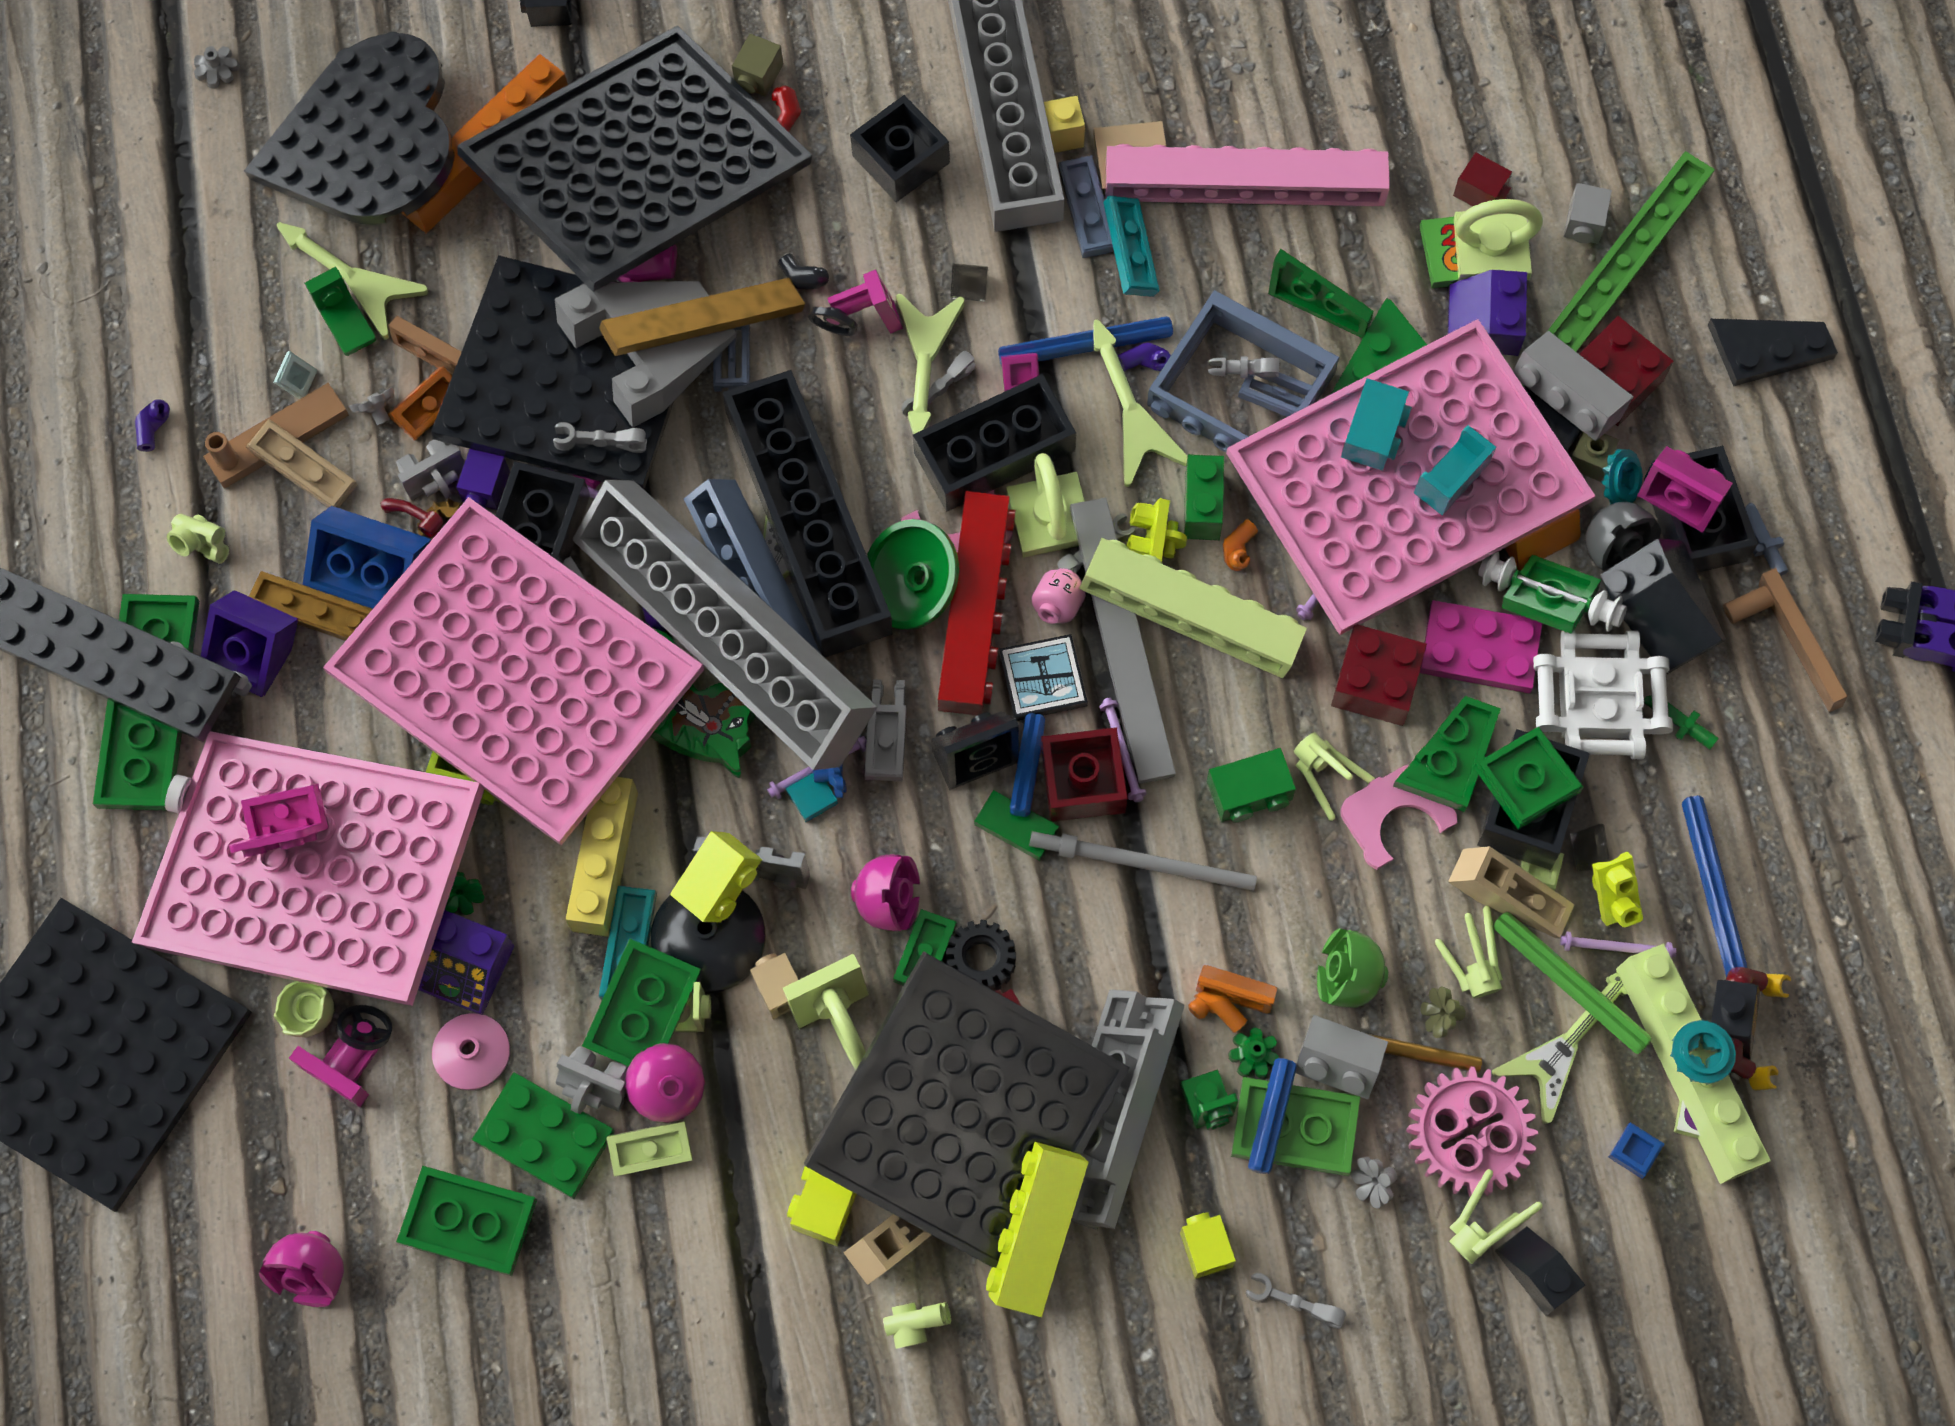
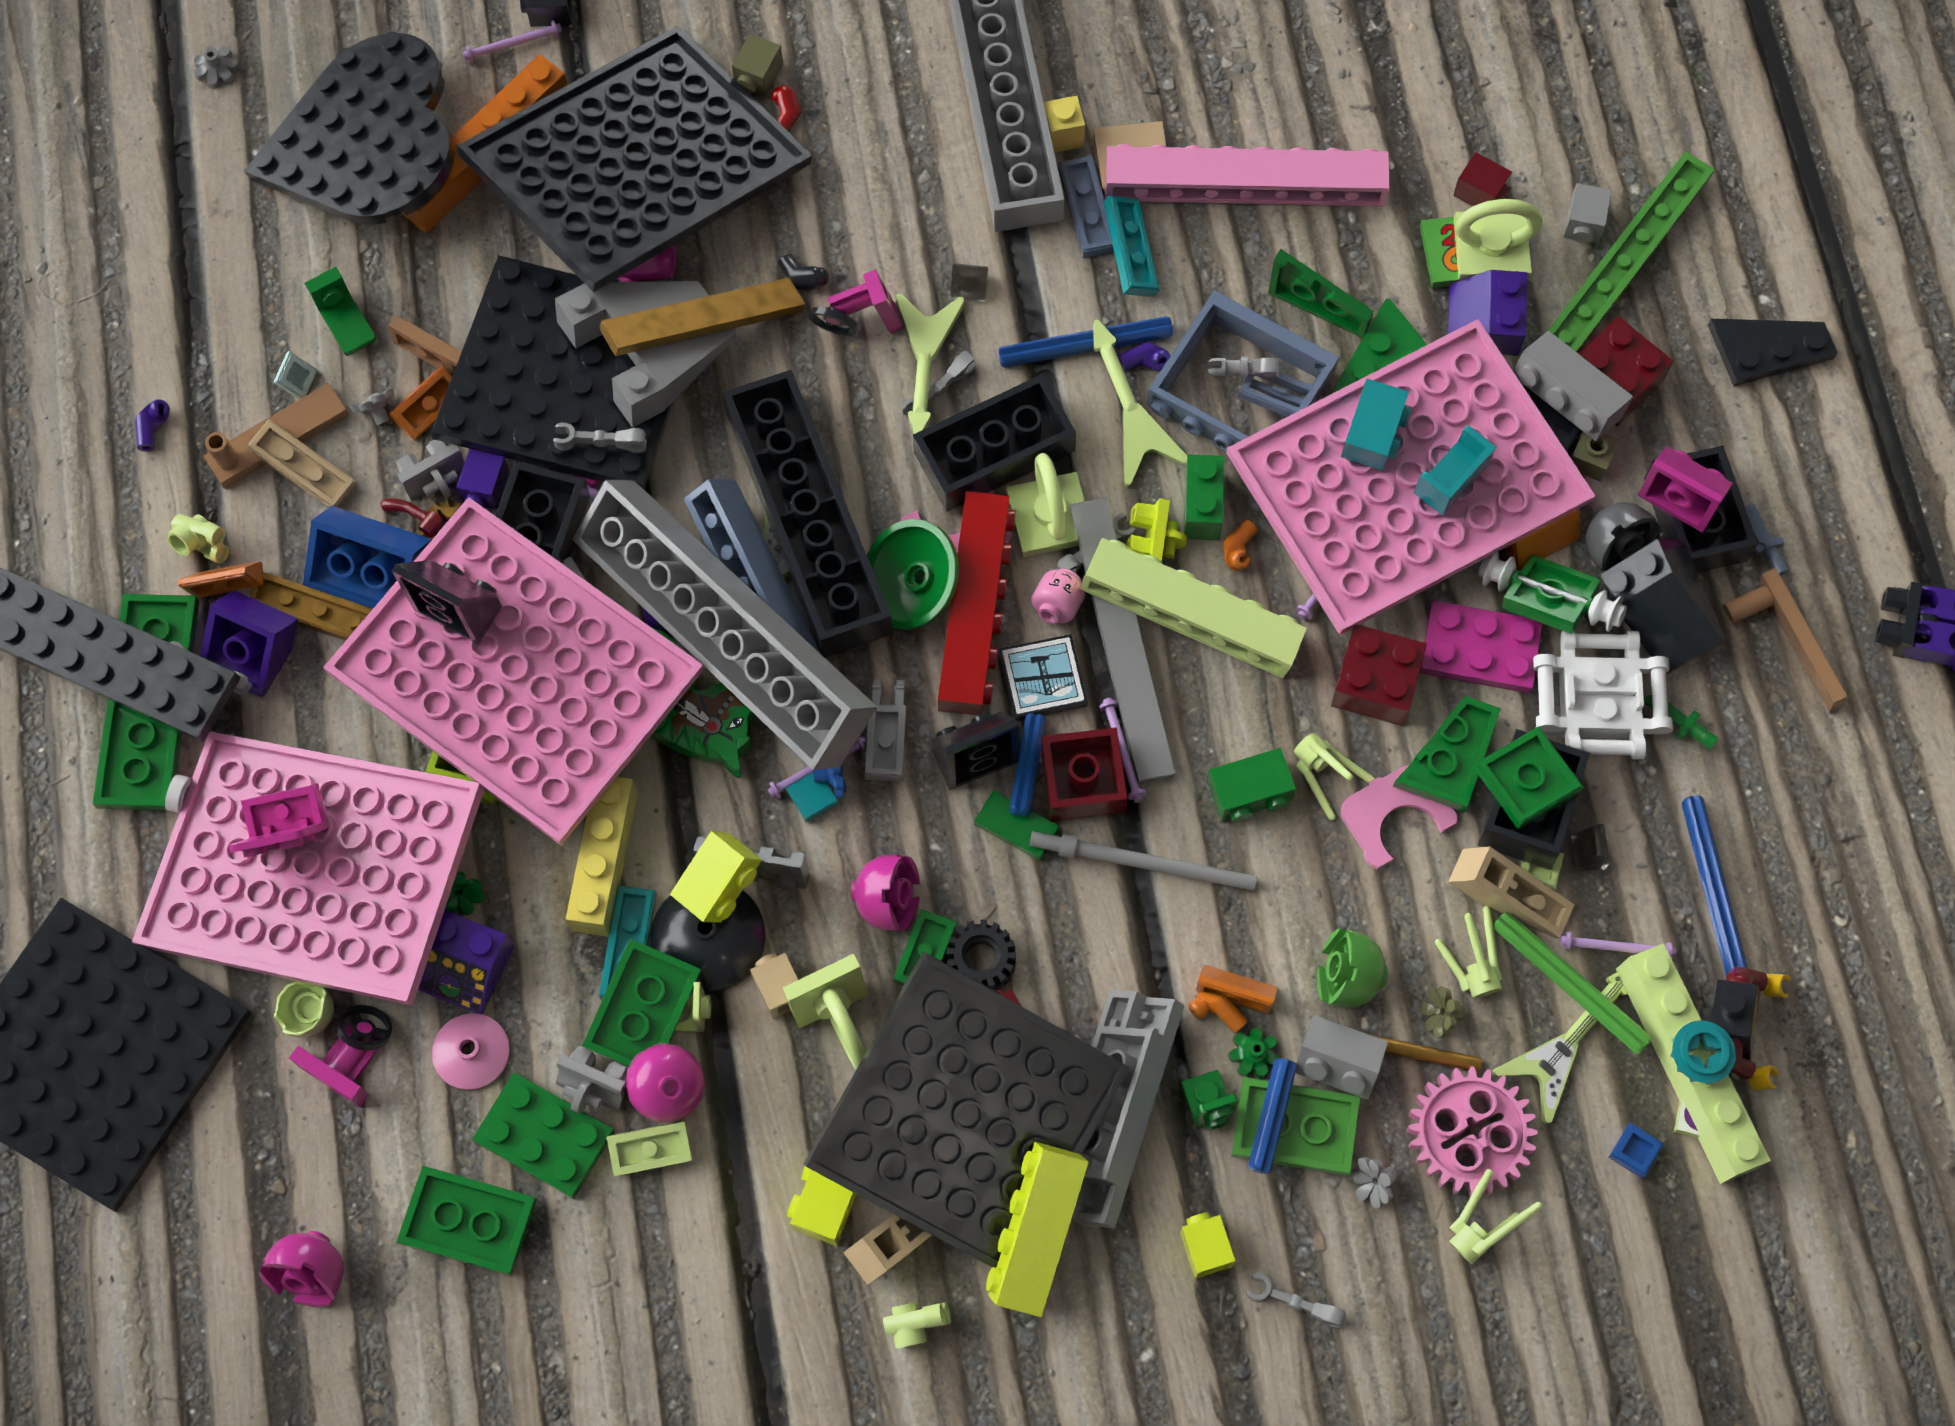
yellowish green piece [277,222,428,340] -> none
sand blue tile [713,324,750,392] -> none
black brick [850,95,950,203] -> none
dark pink tile [1001,353,1039,392] -> none
black slope [1495,1226,1586,1316] -> none
neon yellow hips [1592,851,1643,928] -> none
teal gear [1601,449,1643,505] -> none
none -> orange slope [178,561,263,598]
none -> black slope [391,560,502,645]
none -> lavender axle [463,20,562,63]

